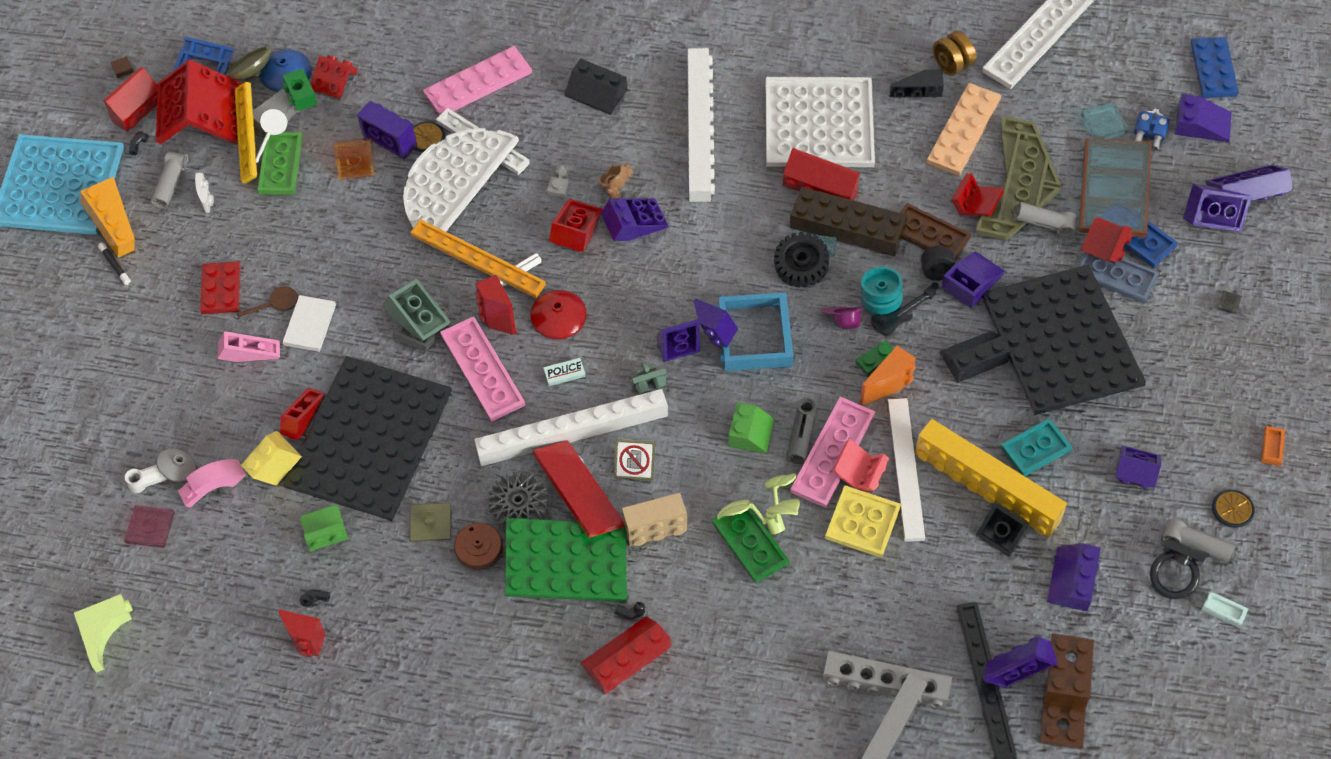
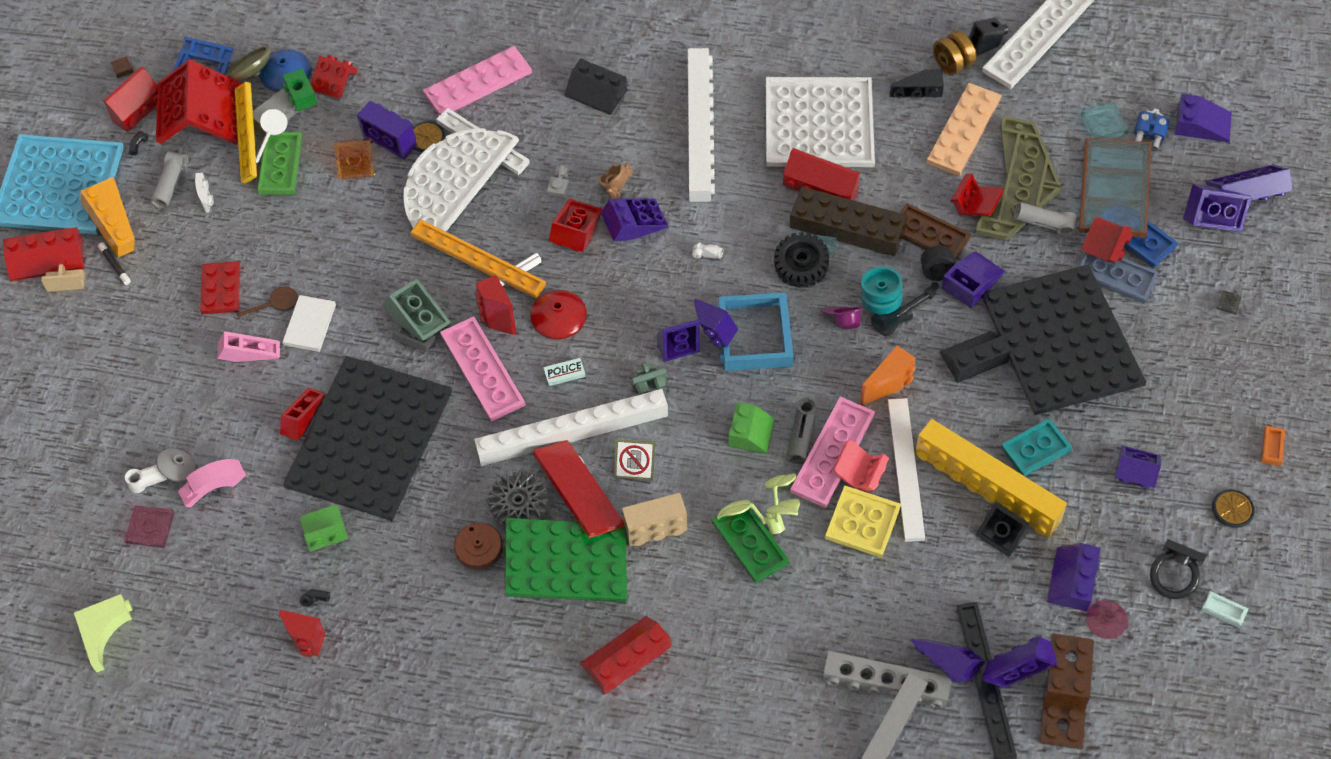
light yellow slope [241,431,302,486] -> none
olive piece [410,503,451,542] -> none
black arm [615,602,645,620] -> none
green plate [855,340,894,376] -> none
light grey piece [1162,519,1235,563] -> none
blue plate [1190,37,1239,98] -> none
none -> red slope [3,227,84,281]
none -> tan panel [41,264,85,292]
none -> white arm [692,242,724,259]
none -> dark purple slope [911,639,986,682]
none -> black torso [969,18,1009,57]
none -> clear pink dish [1086,600,1128,639]

